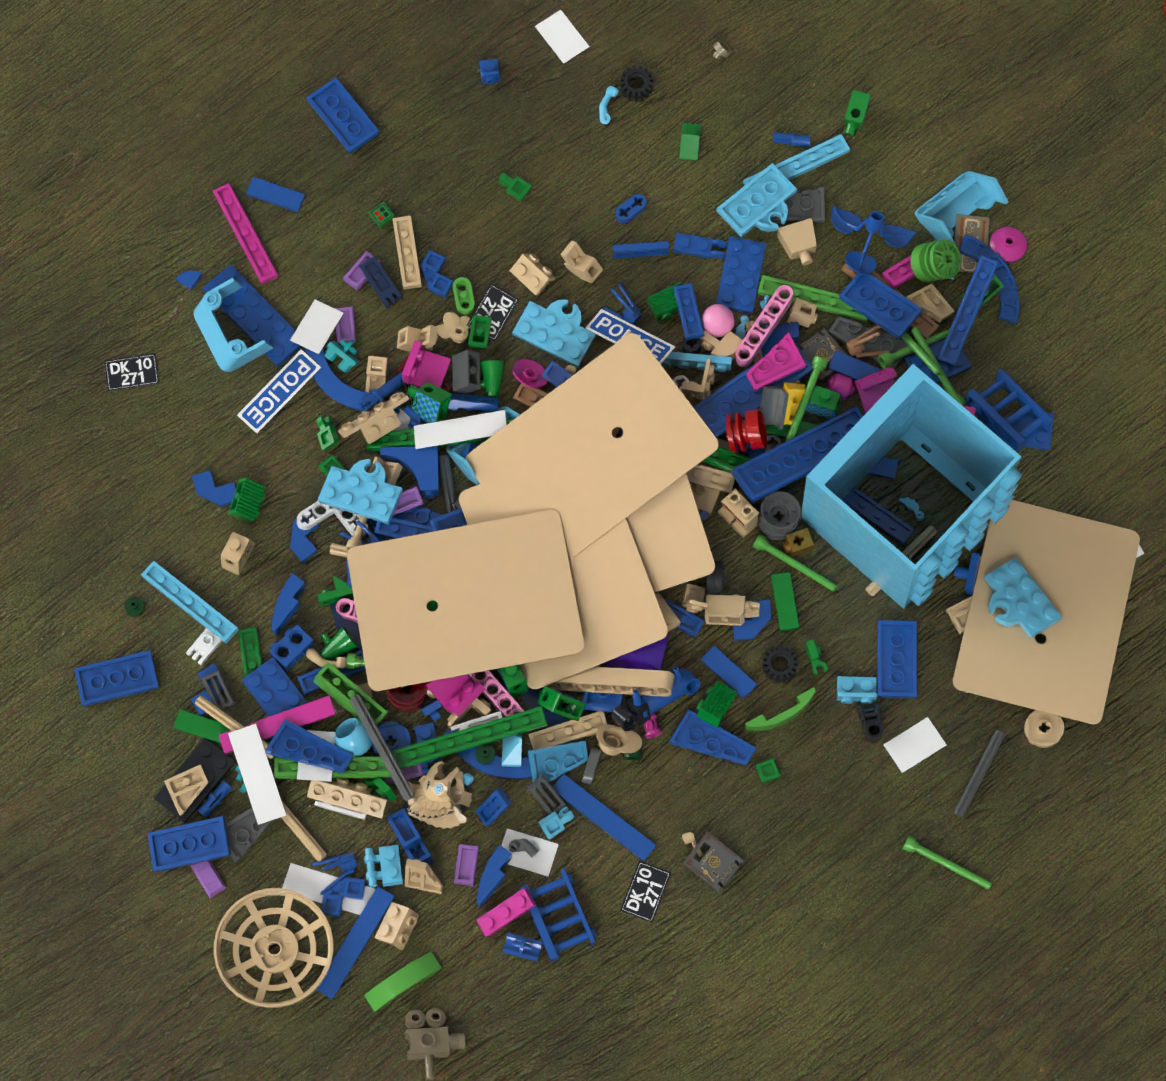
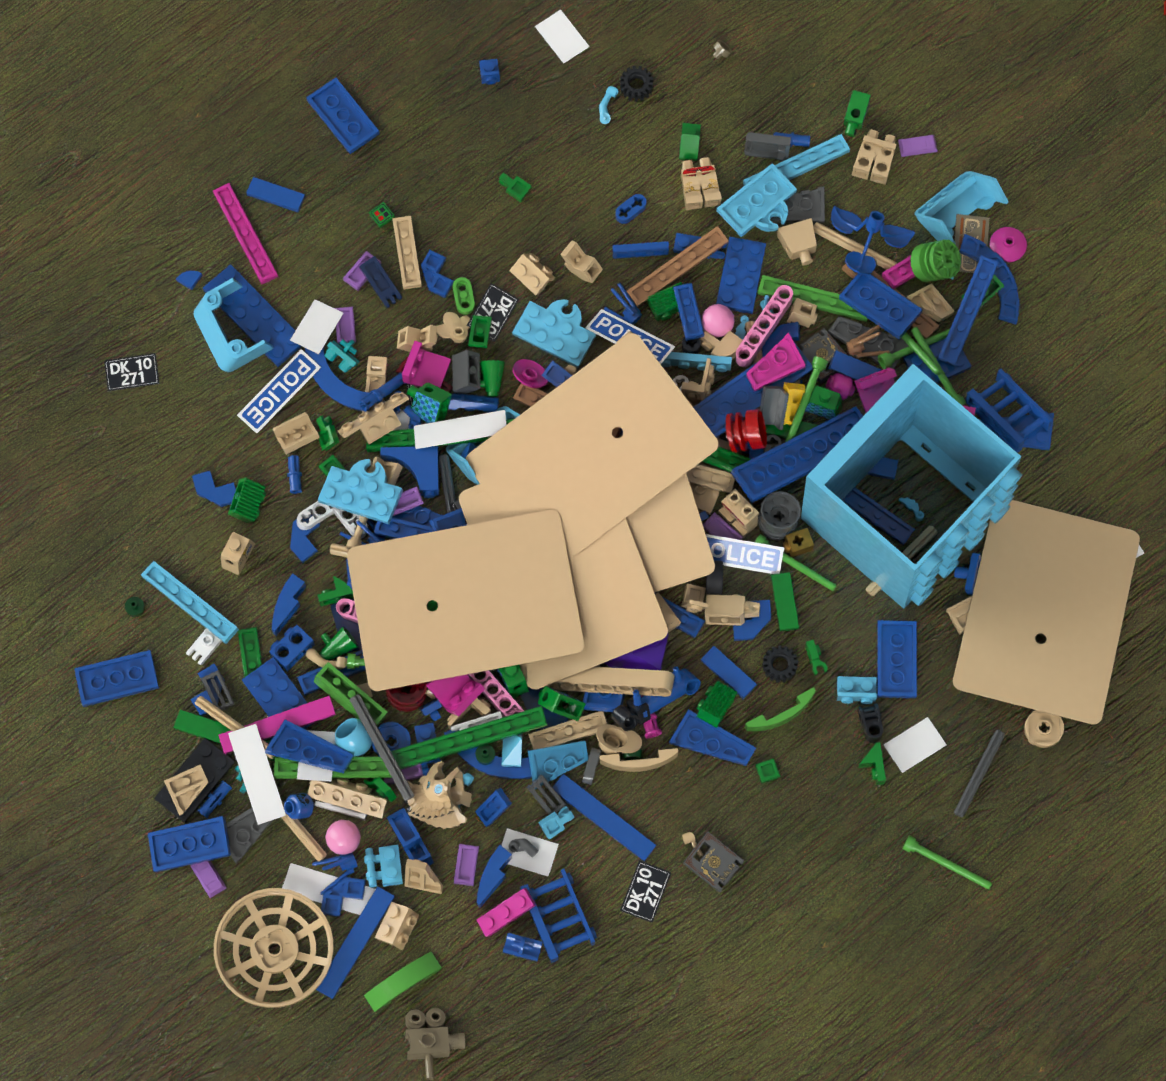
medium azure plate [984,557,1062,639] -> none
none -> tan bracket [273,412,320,454]
none -> blue head [284,793,314,820]
none -> blue axle [287,455,302,494]
none -> bright pink piece [325,820,361,855]
none -> tan slope [600,748,678,772]
none -> medium nougat plate [627,226,729,307]
none -> tan hips [681,157,722,210]
none -> medium lavender tile [703,512,743,540]
none -> sticker [706,534,784,574]
none -> dark grey container [744,132,791,161]
none -> tan axle [813,222,897,270]
none -> tan hips [852,129,896,185]
none -> green slope [858,742,886,785]
none -> medium lavender tile [898,135,938,157]

